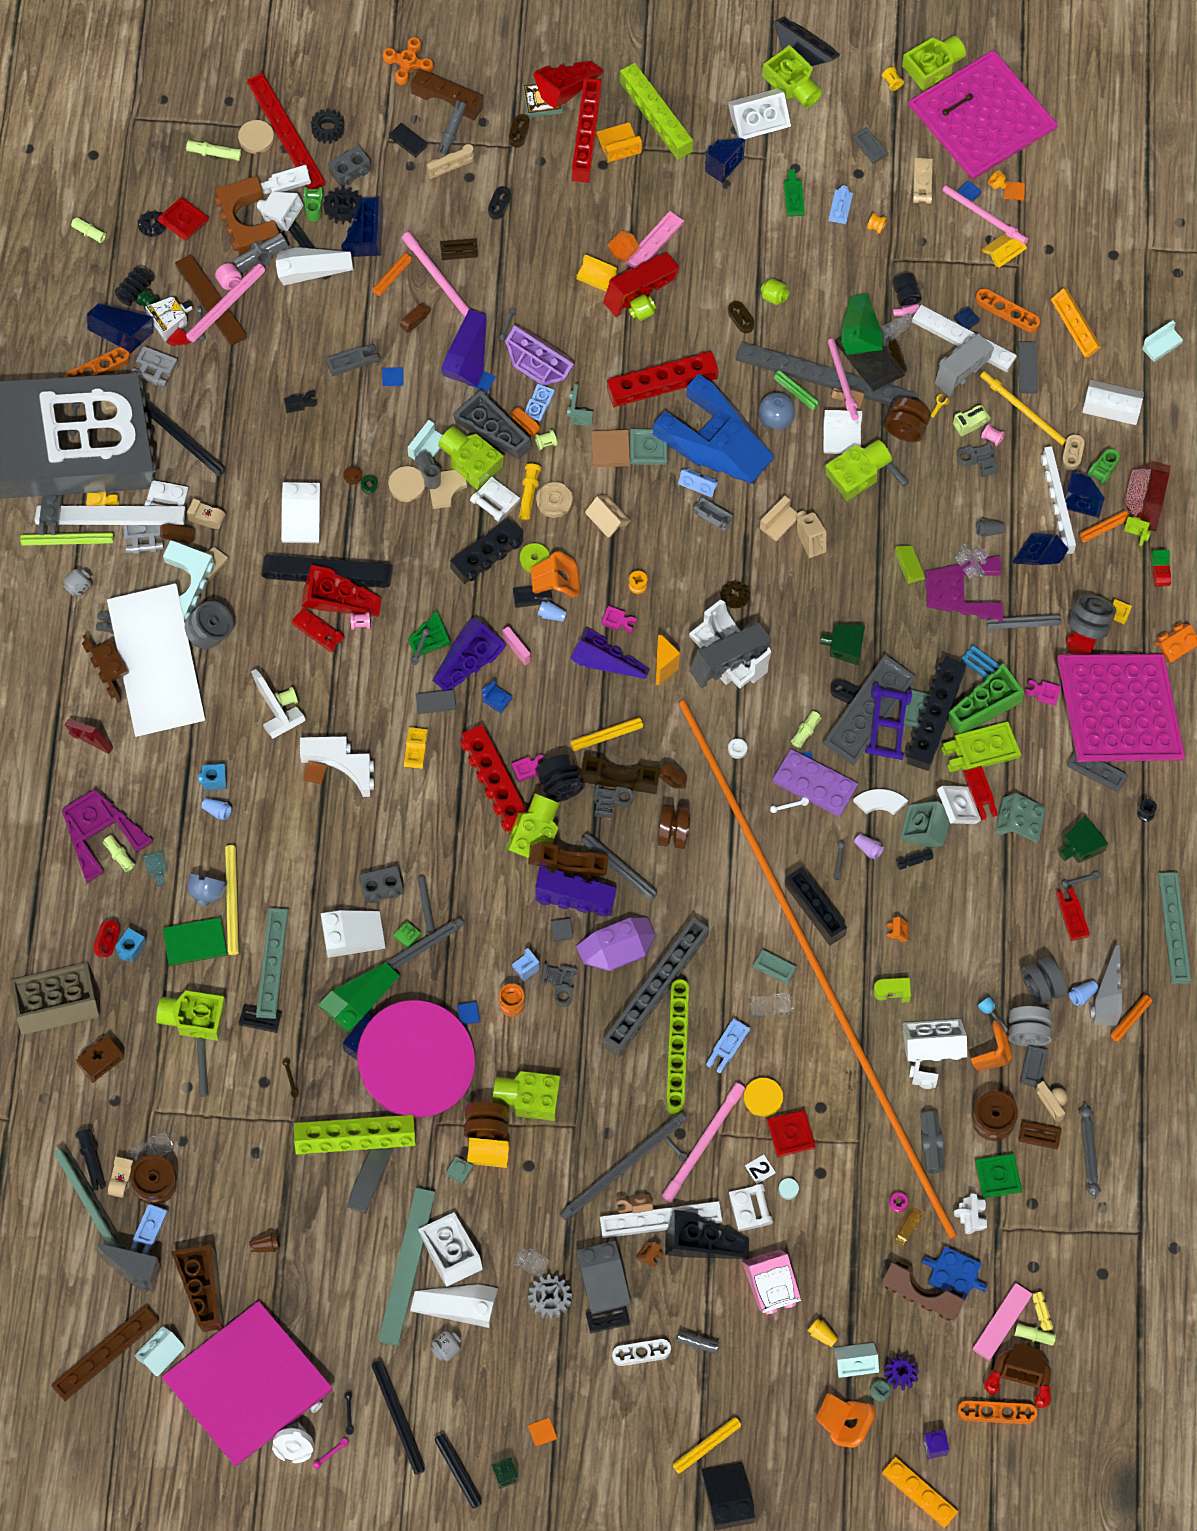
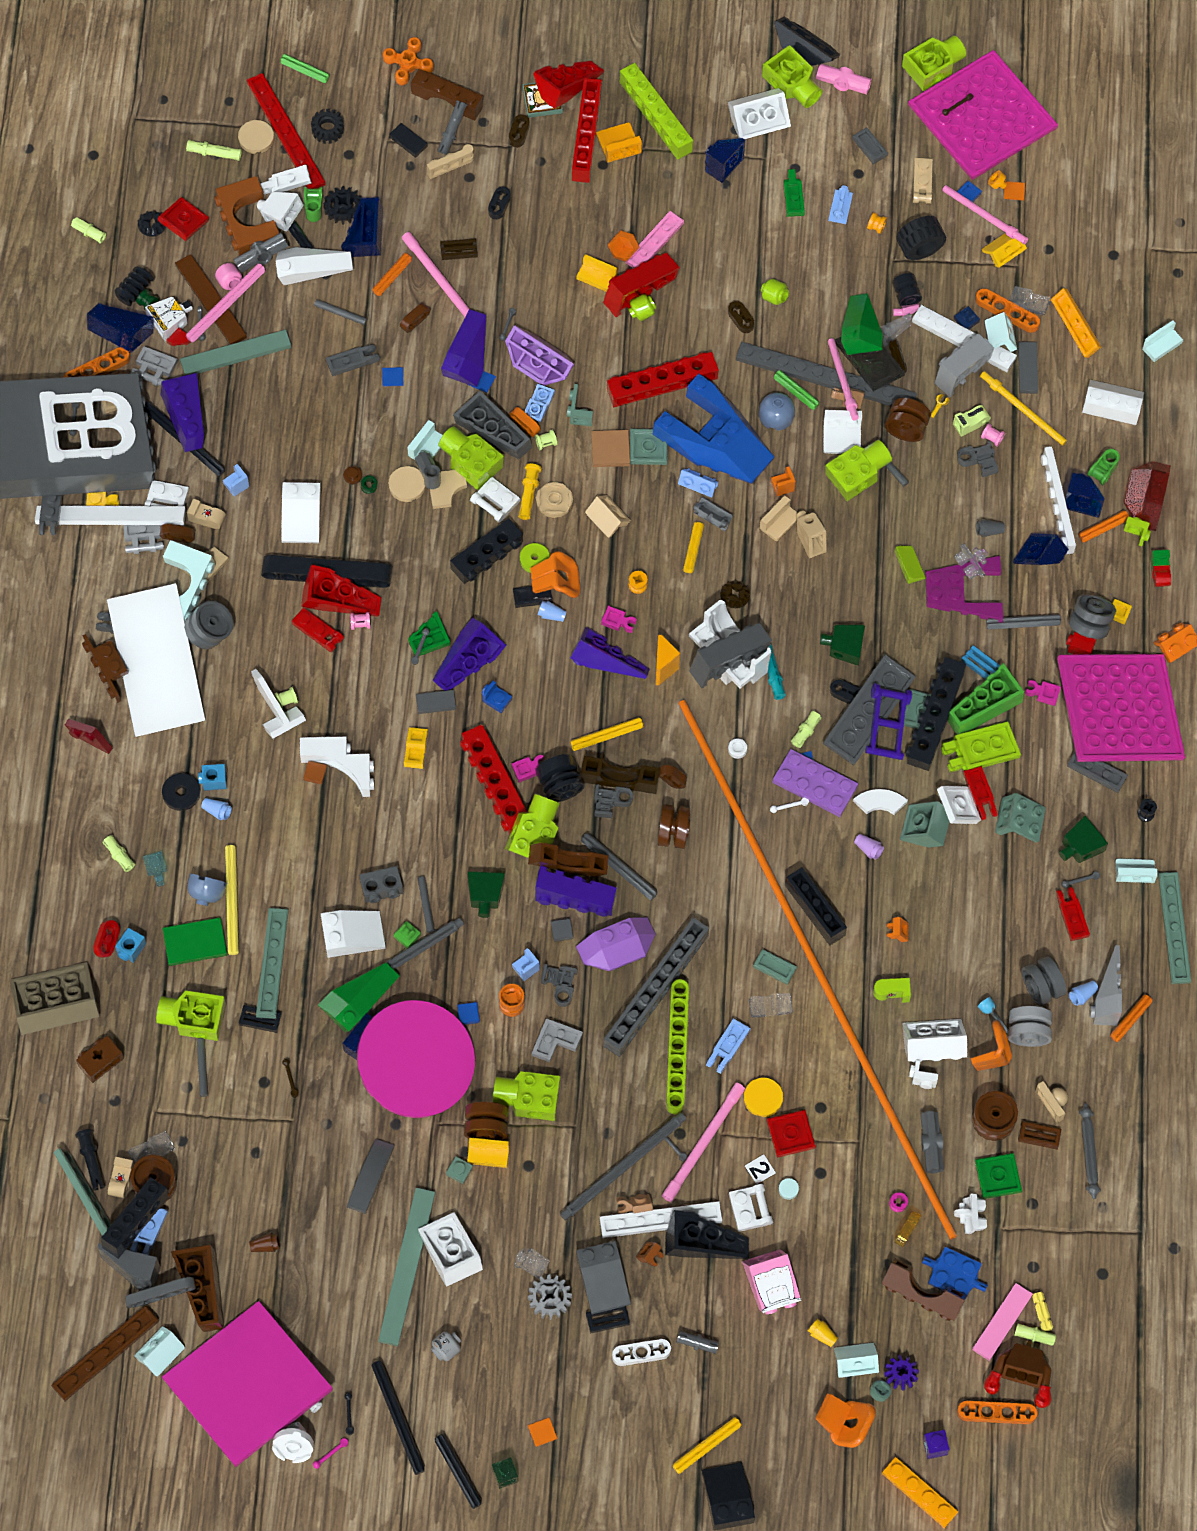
lime axle [20,532,114,545] -> none
magenta wing [62,790,153,883] -> none
light grey head [63,569,91,597] -> none
black plate [284,391,317,413] -> none
lime brick [294,1115,416,1154] -> none
dark grey brick [328,145,371,187] -> none
white wedge [410,1284,498,1328] -> none
bright pink tile [503,627,531,665] -> none
dark grey hinge [833,841,845,880] -> none
yellow bush [881,67,904,91] -> none
black axle [896,848,933,870] -> none
dark grey tile [1020,1045,1048,1087] -> none
tan plate [1062,435,1085,470] -> none
none -> black brick [101,1177,168,1259]
none -> dark grey beam [125,1277,196,1308]
none -> dark purple wedge [160,373,204,452]
none -> black tile [162,773,200,811]
none -> sand green tile [180,330,291,376]
none -> light blue panel [223,464,249,497]
none -> axle [281,54,329,83]
none -> dark grey bar [314,299,367,325]
none -> dark green torso [467,872,505,918]
none -> light grey plate [532,1018,583,1062]
none -> yellow axle [683,522,704,574]
none -> teal pin [764,644,786,700]
none -> orange panel [771,466,796,496]
none -> bright pink piece [816,64,872,95]
none -> black tyre [896,216,947,261]
none -> light aqua panel [985,312,1017,352]
none -> clear slope [1009,286,1051,316]
none -> light aqua panel [1115,859,1157,883]

